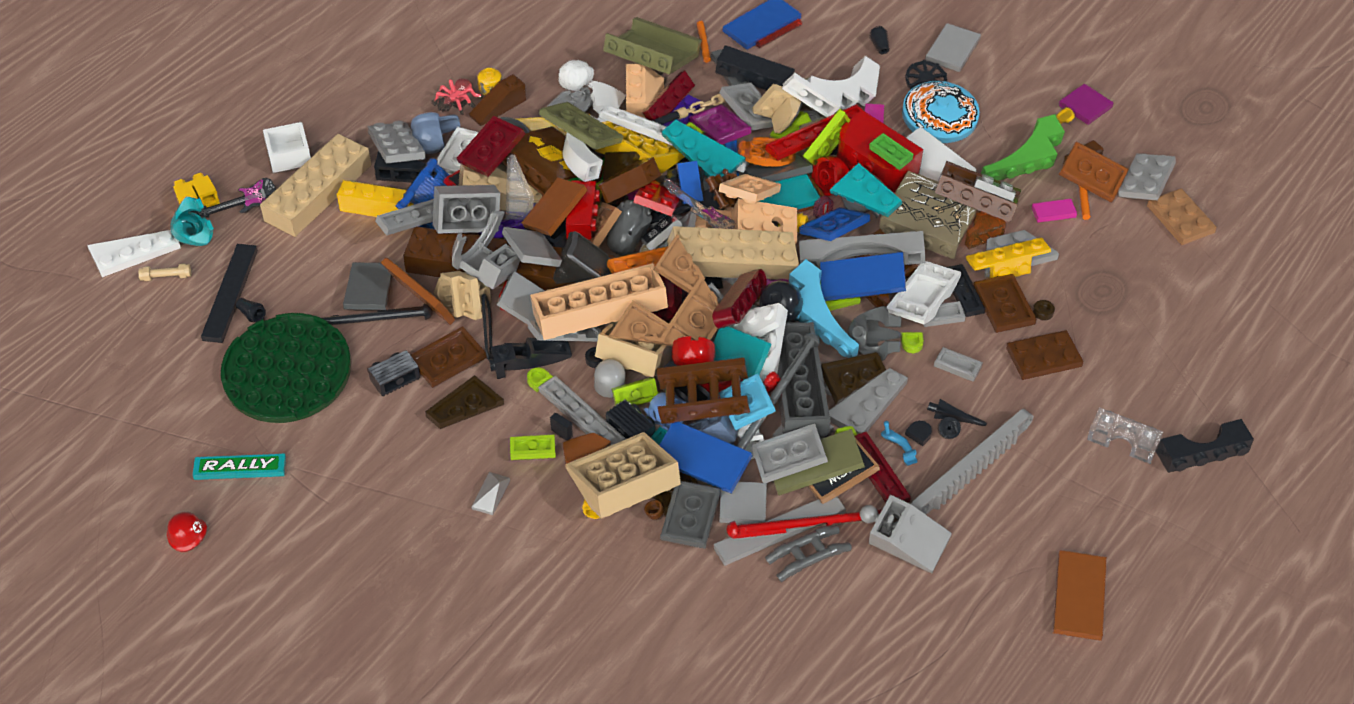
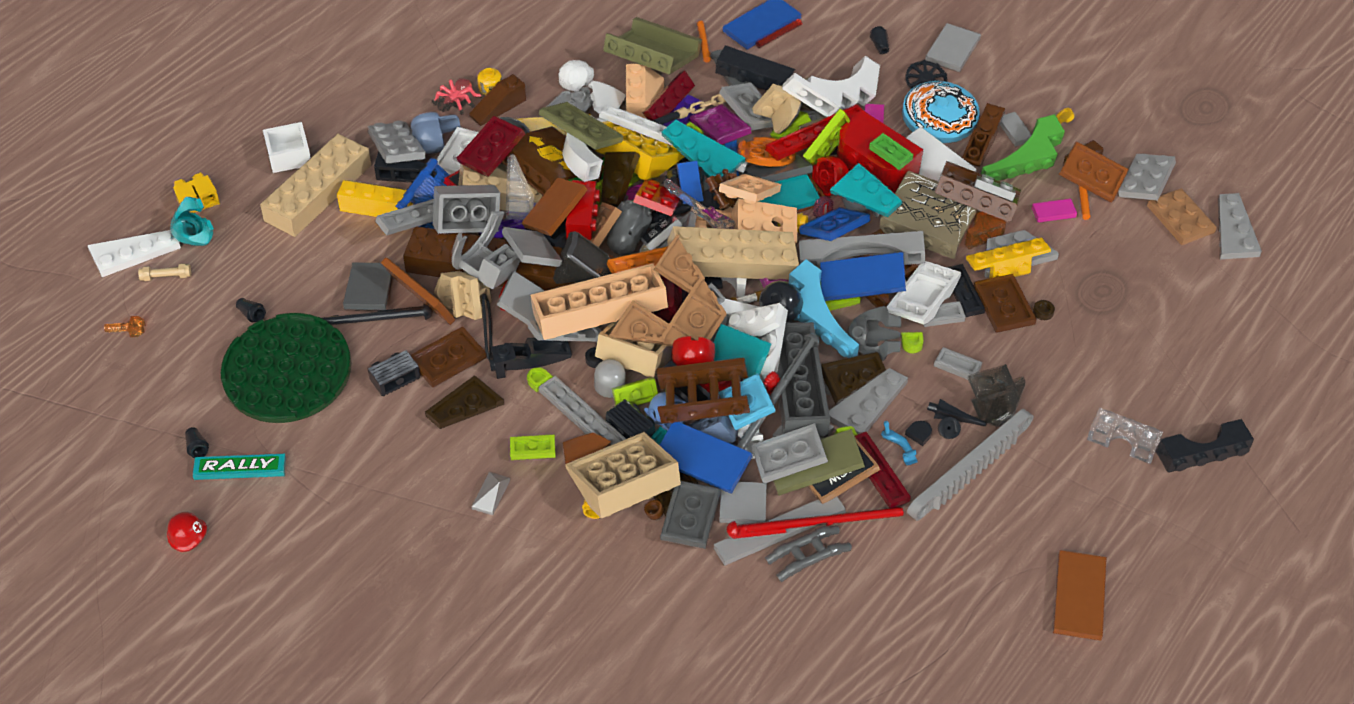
piece [189,178,276,218] -> none
black tile [201,244,258,343] -> none
black tile [550,413,573,441] -> none
reddish brown slope [599,157,661,203] -> none
dark red beam [712,269,767,329] -> none
light grey slope [860,495,952,573] -> none
reddish brown plate [1006,330,1084,380] -> none
magenta tile [1059,84,1114,125] -> none
none -> clear orange bar [104,316,146,338]
none -> black cone [185,427,209,458]
none -> reddish brown slope [962,103,1005,167]
none -> clear smoke piece [967,364,1026,427]
none -> light grey tile [1000,112,1032,146]
none -> light grey wing [1218,193,1262,260]

